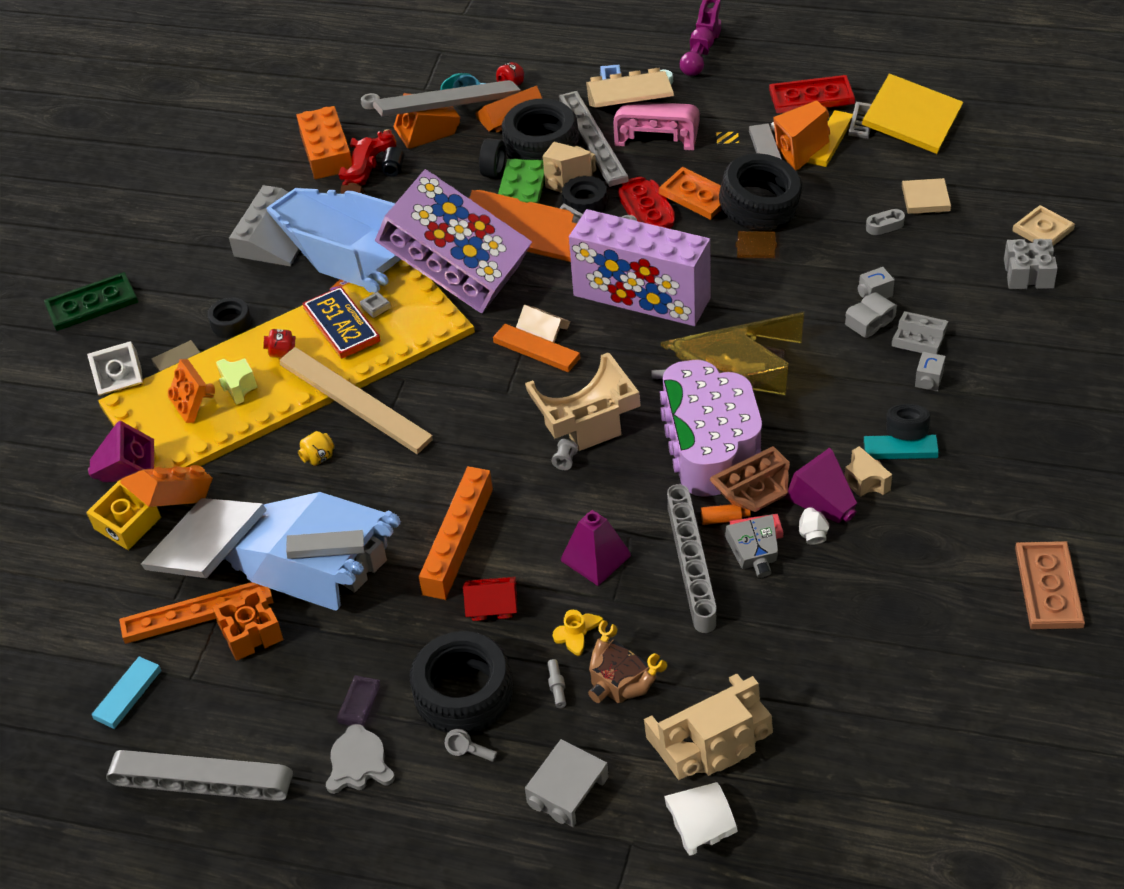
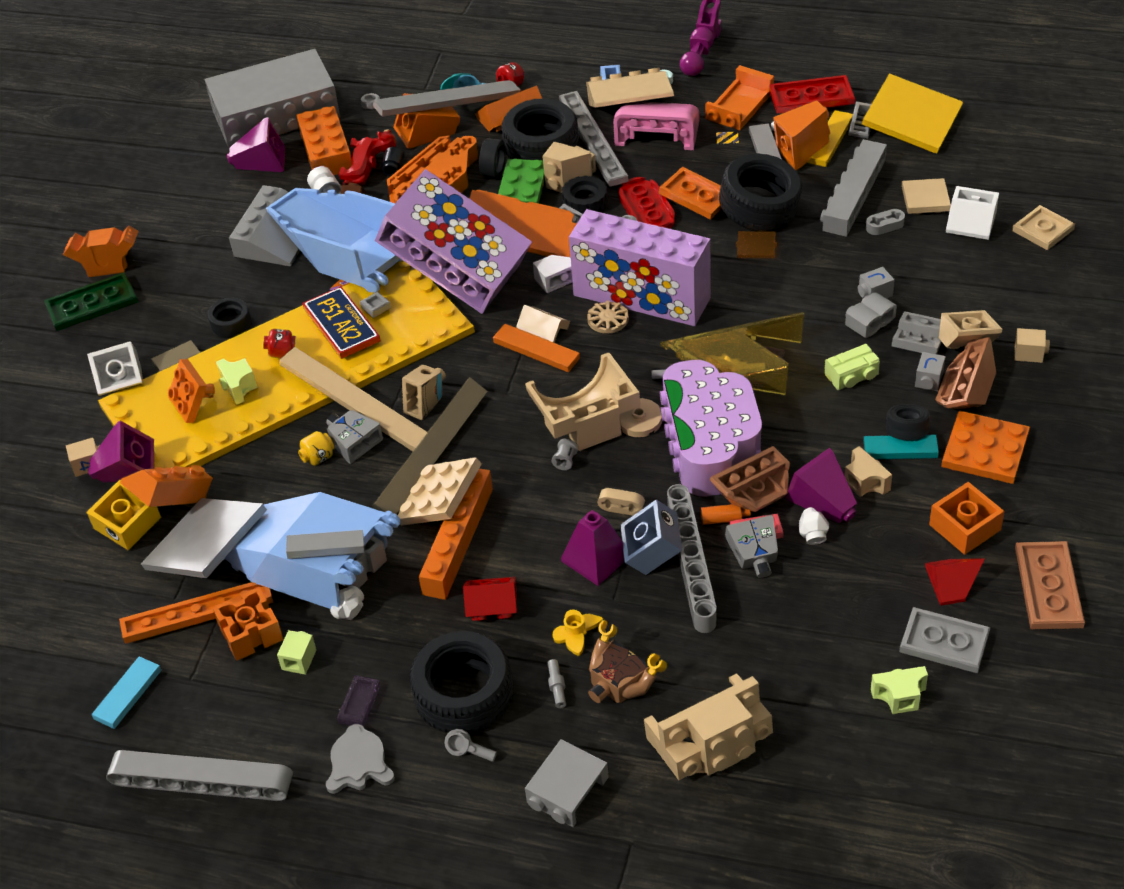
white slope [664,782,738,856] -> none
light grey brick [1004,239,1057,289] -> none
none -> orange slope [63,226,138,277]
none -> tan brick [66,438,100,477]
none -> light grey brick [205,49,340,149]
none -> magenta slope [227,117,285,172]
none -> yellowish green brick [277,630,316,675]
none -> white wheel [307,166,341,194]
none -> light grey torso [326,410,383,464]
none -> white rock [330,585,364,620]
none -> dark tan tile [372,377,487,514]
none -> orange connector [387,136,478,203]
none -> tan plate [397,458,481,526]
none -> tan torso [402,365,446,420]
none -> white slope [533,255,572,293]
none -> tan wheel [587,300,629,333]
none -> tan beam [597,488,645,516]
none -> tan plate [619,398,662,437]
none -> sand blue brick [621,500,682,575]
none -> orange panel [705,65,774,130]
none -> light grey brick [820,139,887,237]
none -> yellowish green brick [825,344,880,390]
none -> yellowish green brick [871,666,928,714]
none -> light grey tile [899,607,990,673]
none -> red slope [925,558,985,606]
none -> orange brick [929,482,1004,555]
none -> nougat wedge [935,337,996,409]
none -> tan slope [939,310,1002,349]
none -> orange plate [941,411,1030,484]
none -> white slope [946,186,999,240]
none -> tan brick [1014,328,1050,363]

